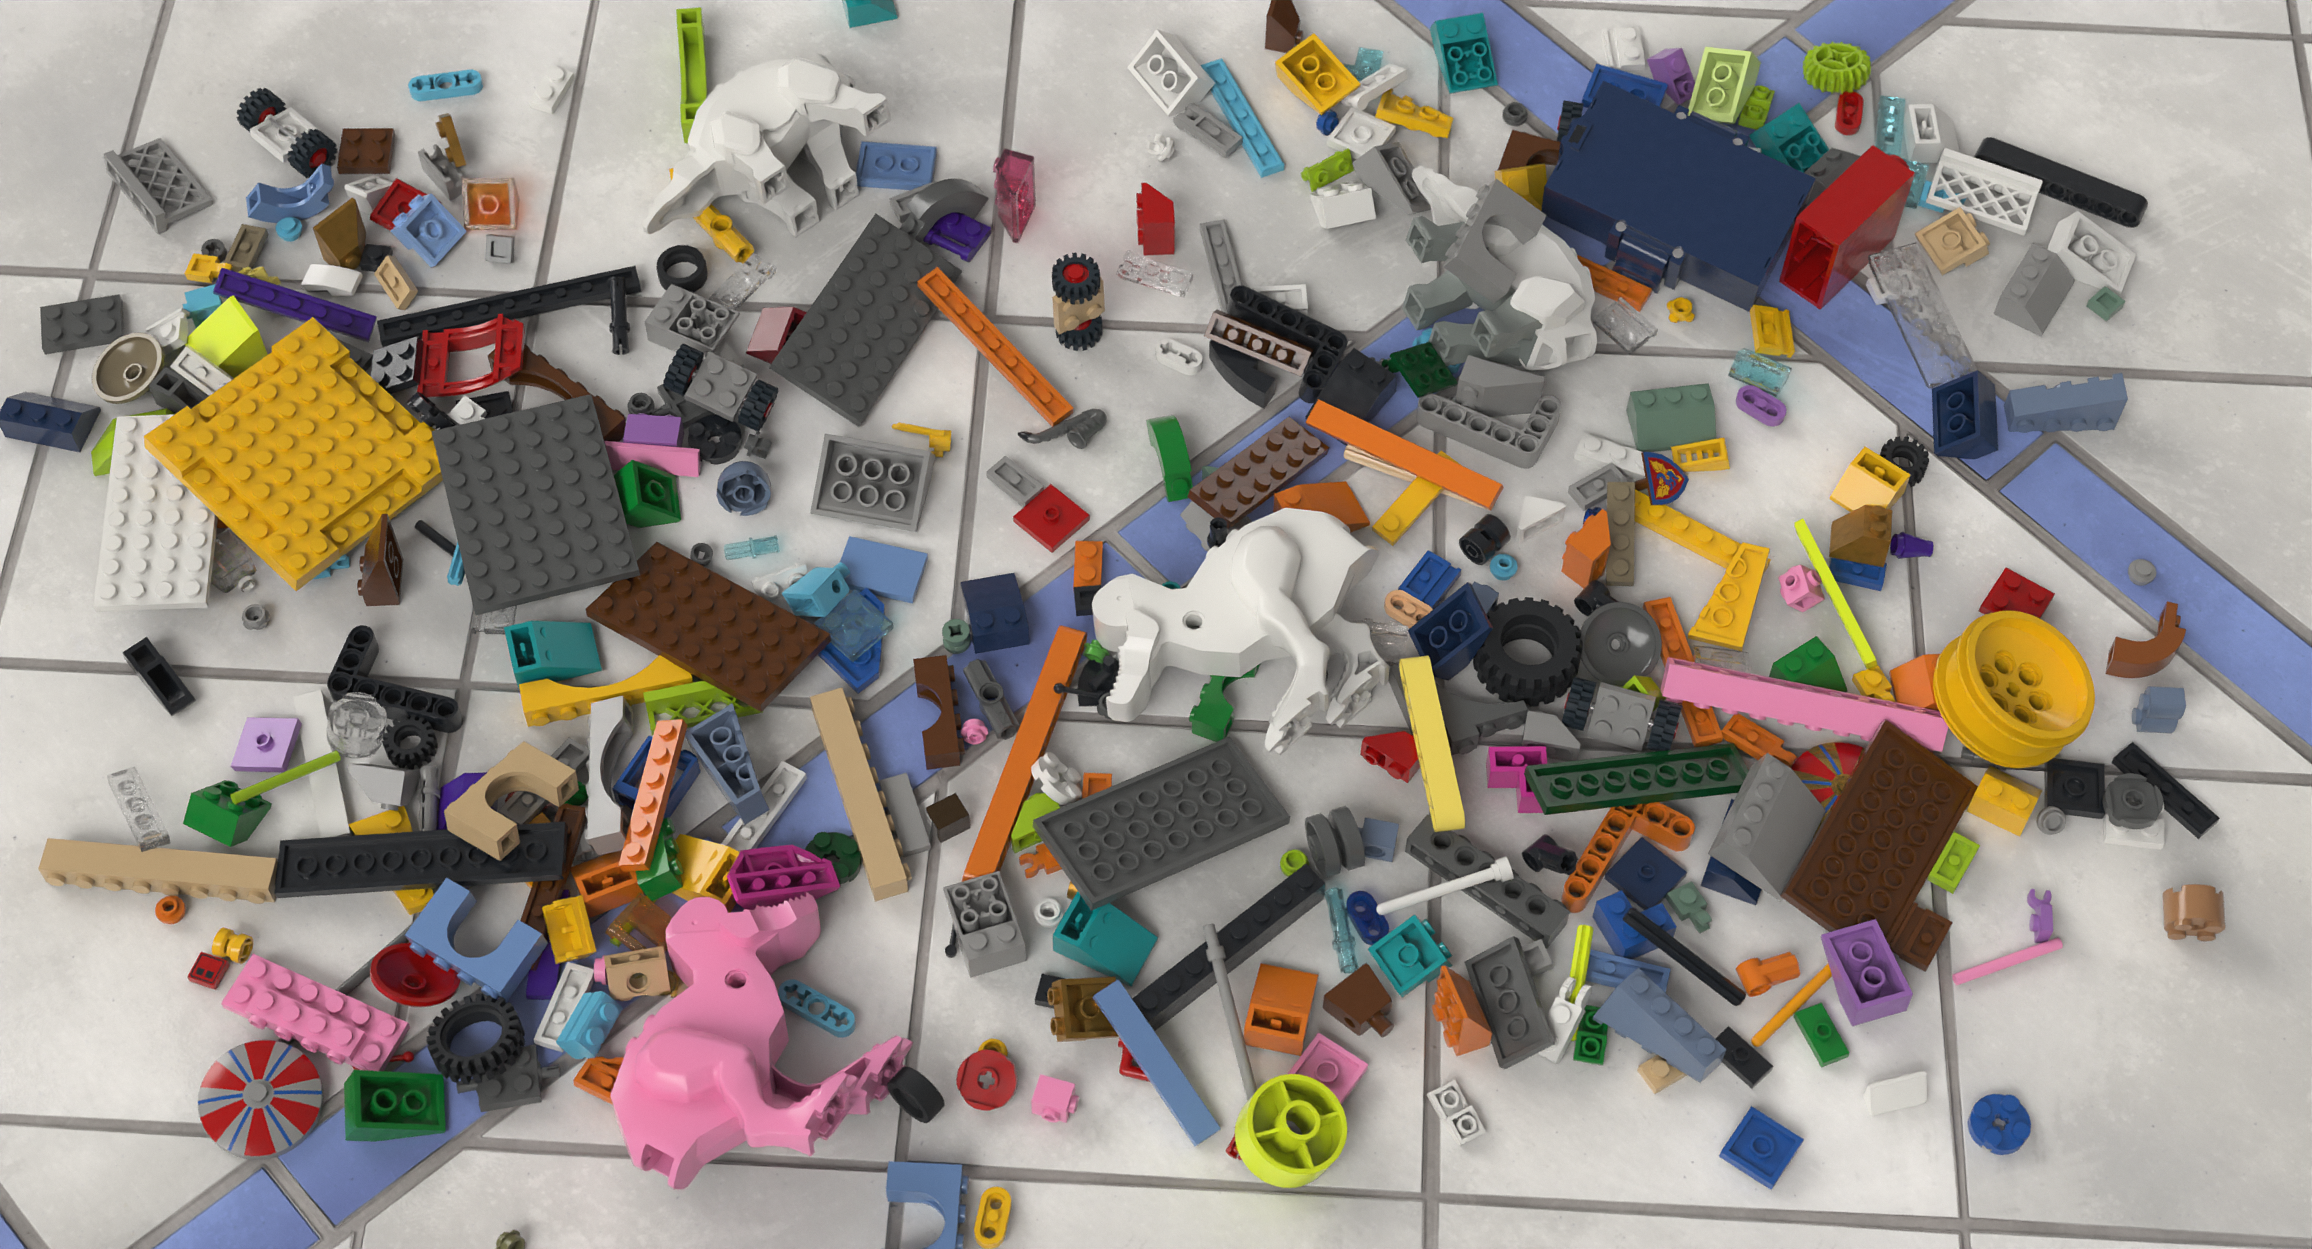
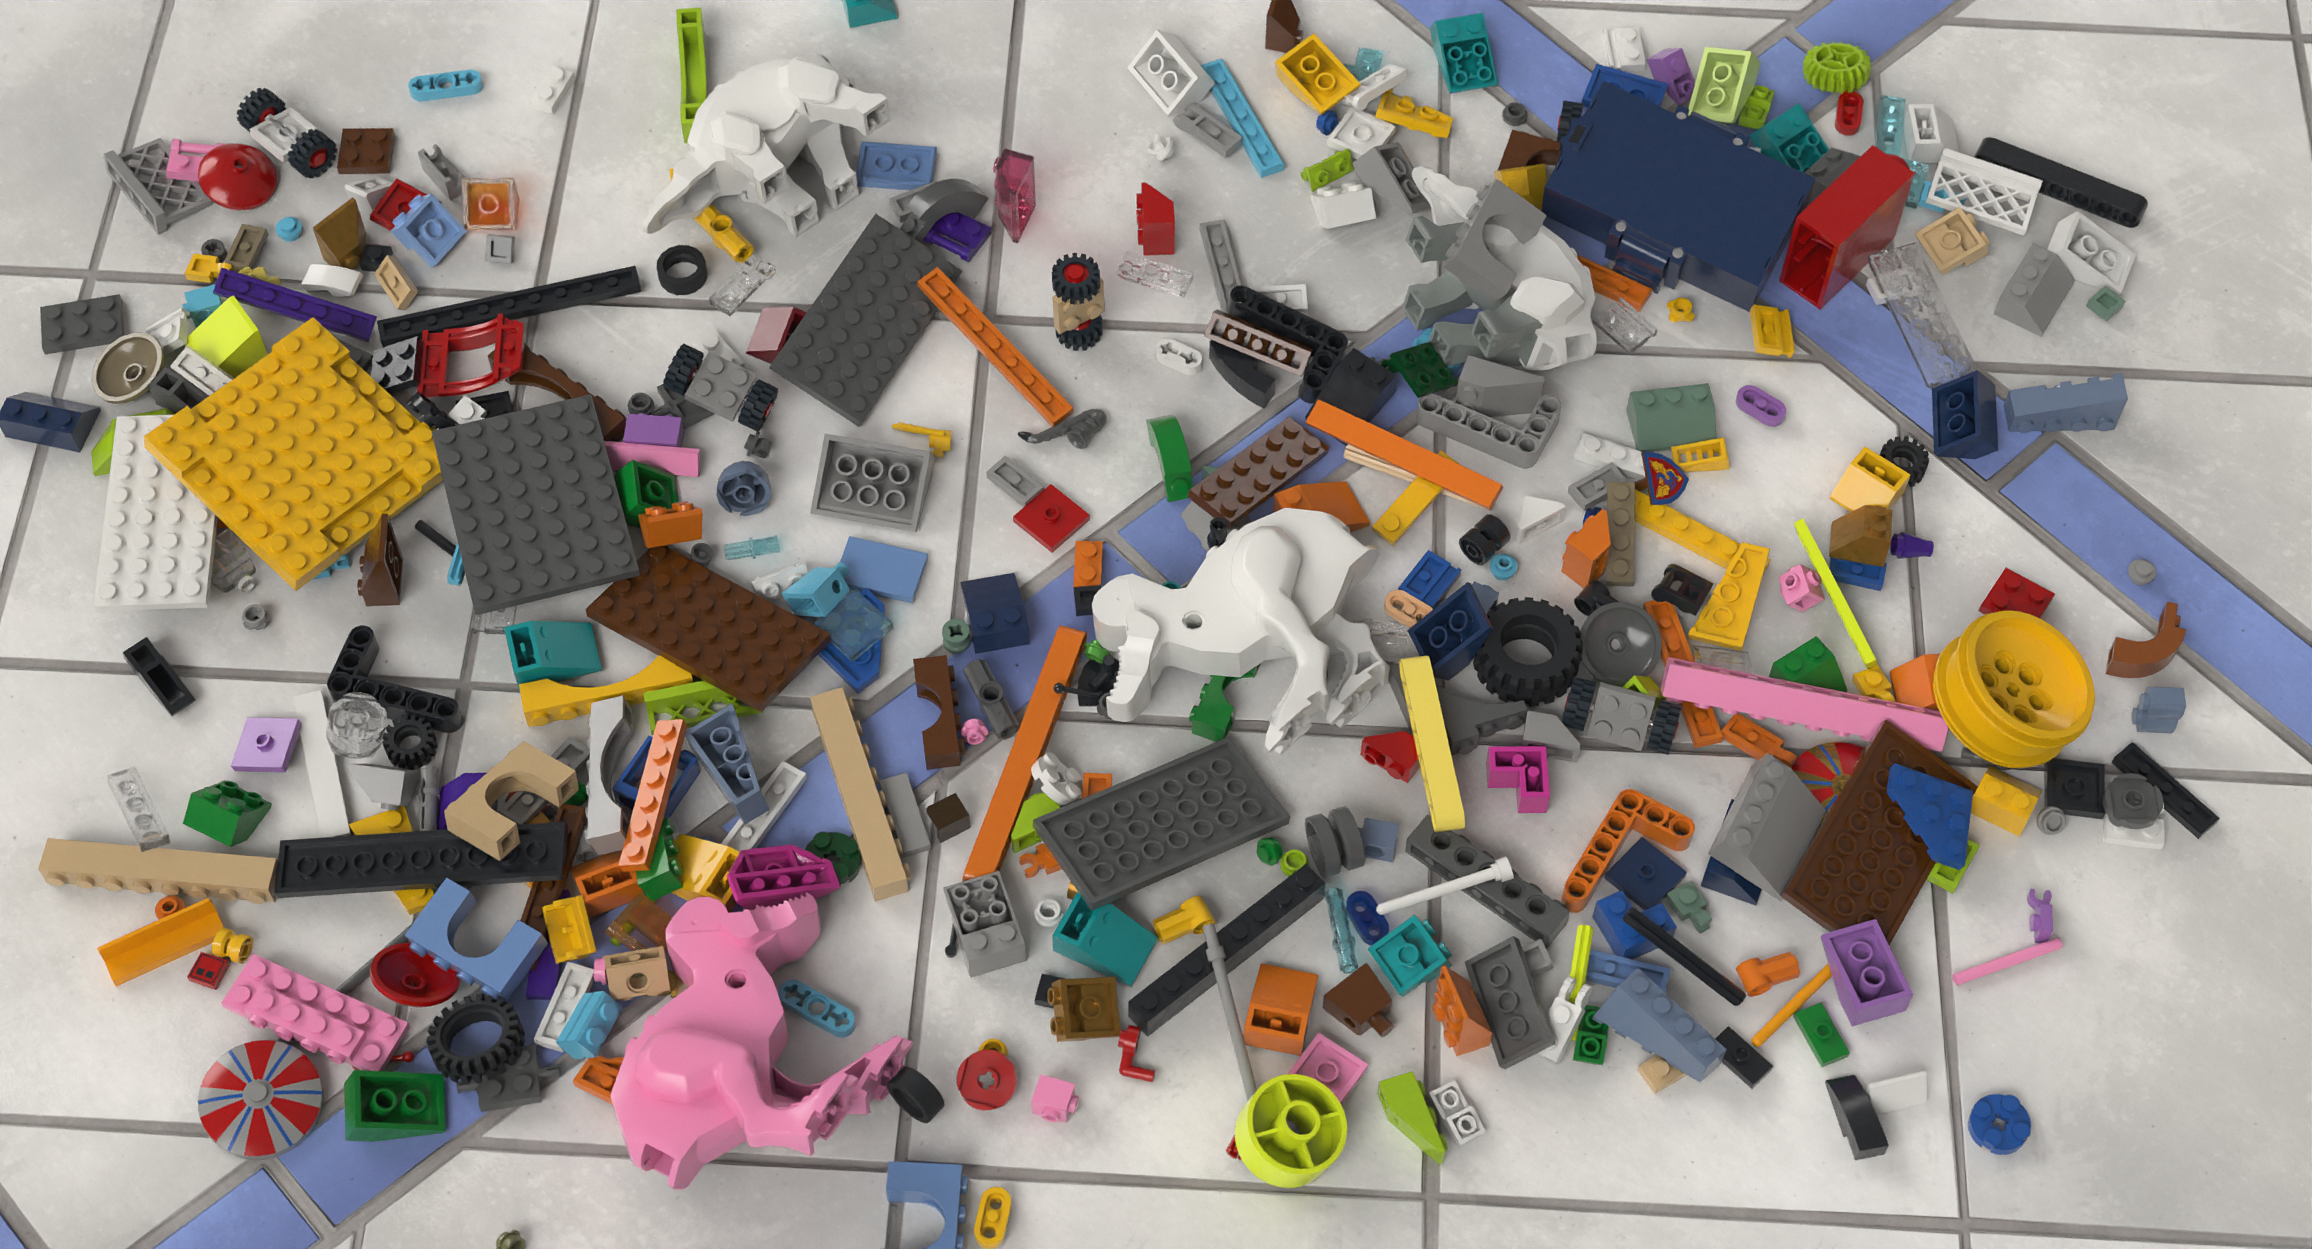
lime bar [231,750,341,805] -> none
medium blue arch [246,163,334,223] -> none
pearl gold plate [435,113,466,167] -> none
black pin [609,276,630,355] -> none
light grey slope [644,284,740,353] -> none
black plate [688,414,743,465] -> none
medium blue tile [1093,979,1221,1147] -> none
black piece [1522,834,1578,875] -> none
dark green plate [1524,743,1749,815] -> none
blue plate [1719,1106,1804,1190] -> none
clear light blue brick [1728,348,1792,397] -> none
reddish brown plate [1889,902,1953,972] -> none
medium nougat brick [2162,884,2225,941] -> none
none -> light orange panel [97,898,224,986]
none -> bright pink plate [166,139,224,182]
none -> red dish [198,143,278,210]
none -> orange slope [638,501,703,548]
none -> yellow piece [1153,896,1216,945]
none -> green plate [1256,837,1283,866]
none -> lime slope [1377,1071,1448,1164]
none -> black plate [1651,564,1714,616]
none -> black slope [1825,1075,1889,1160]
none -> blue plate [1887,763,1973,870]

